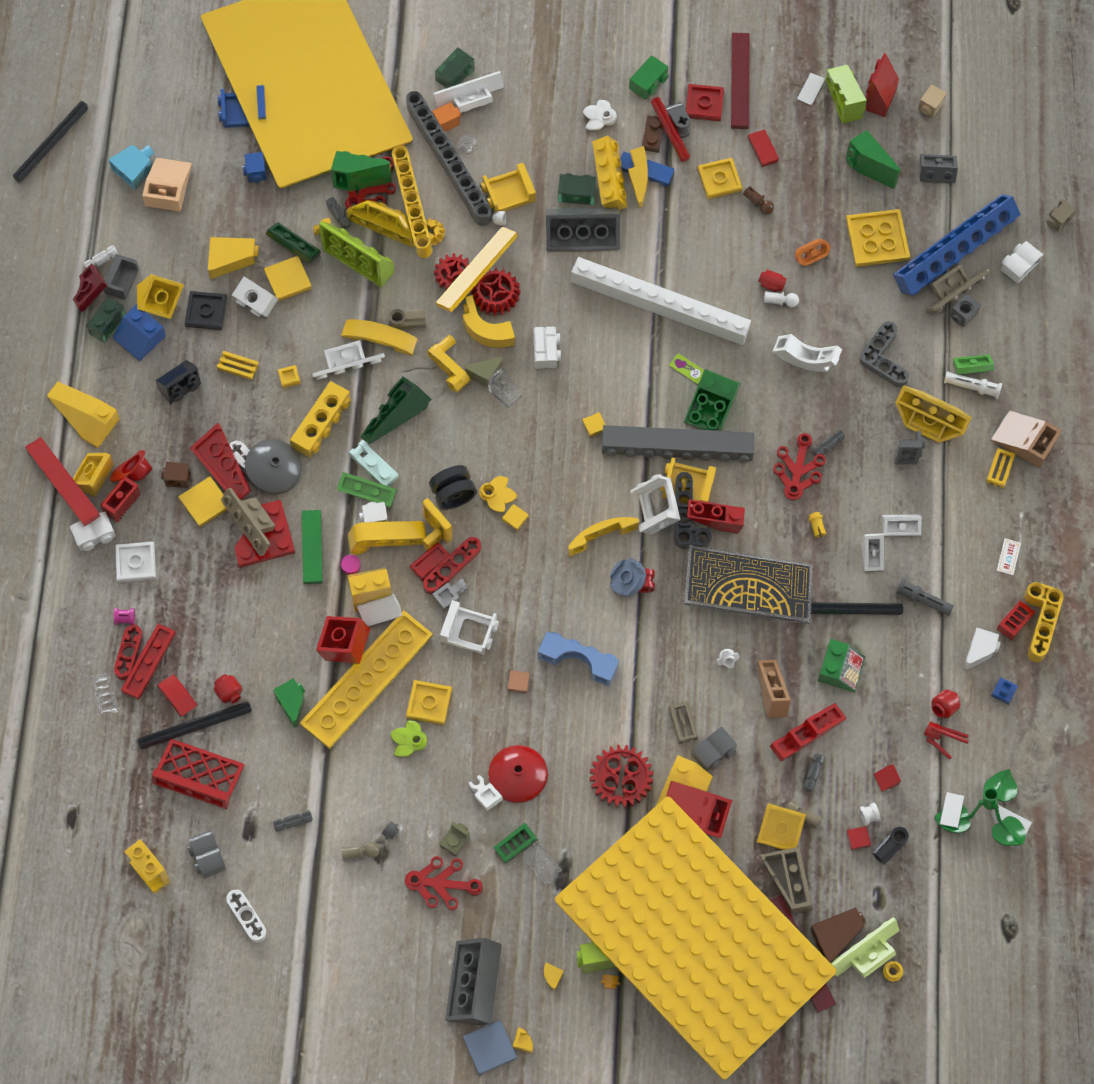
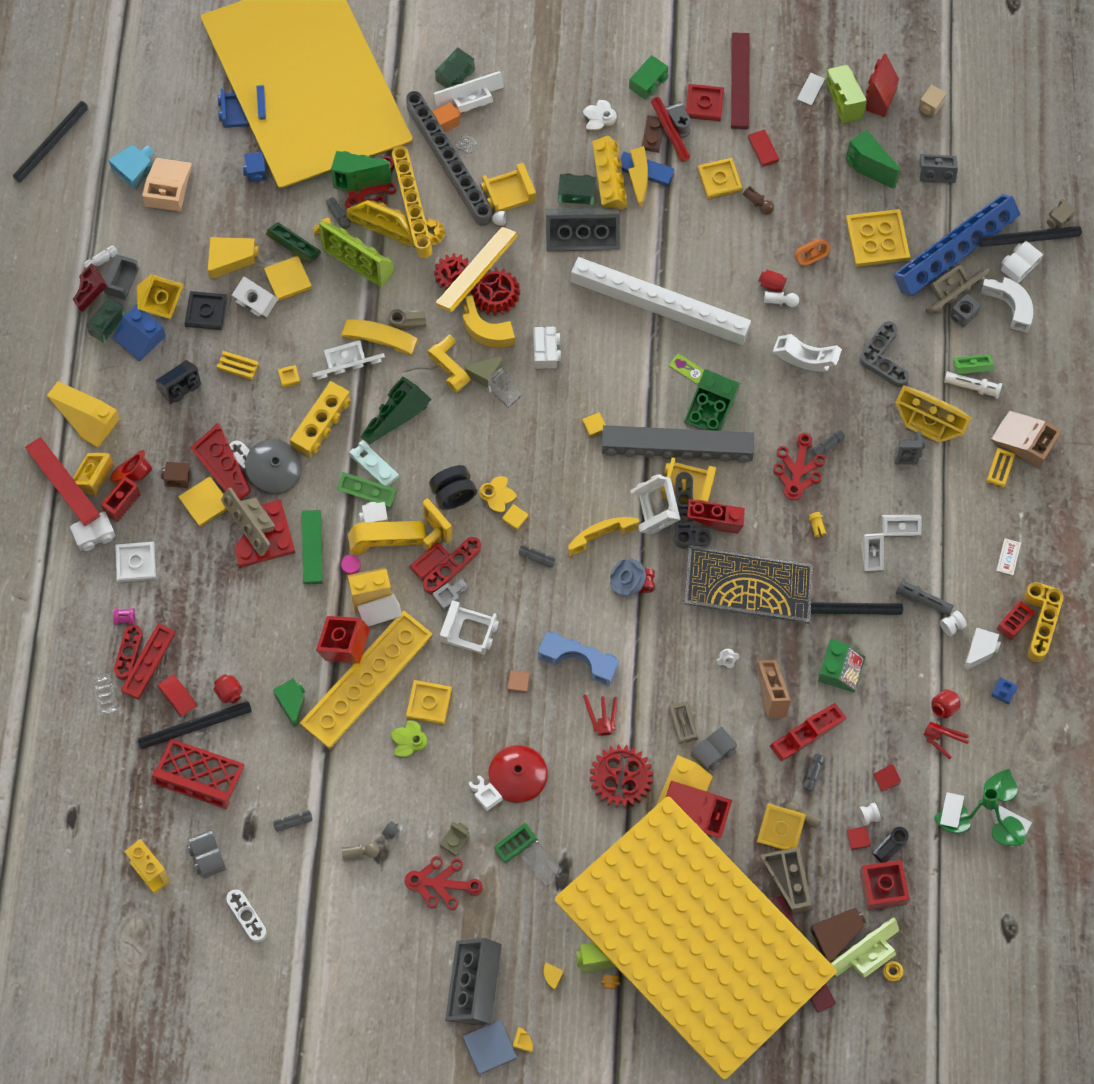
none -> dark grey axle [519,544,555,568]
none -> red plant [583,695,618,736]
none -> red brick [860,860,910,911]
none -> white wheel [940,611,967,637]
none -> black axle [978,226,1082,247]
none -> white arch [980,277,1033,333]

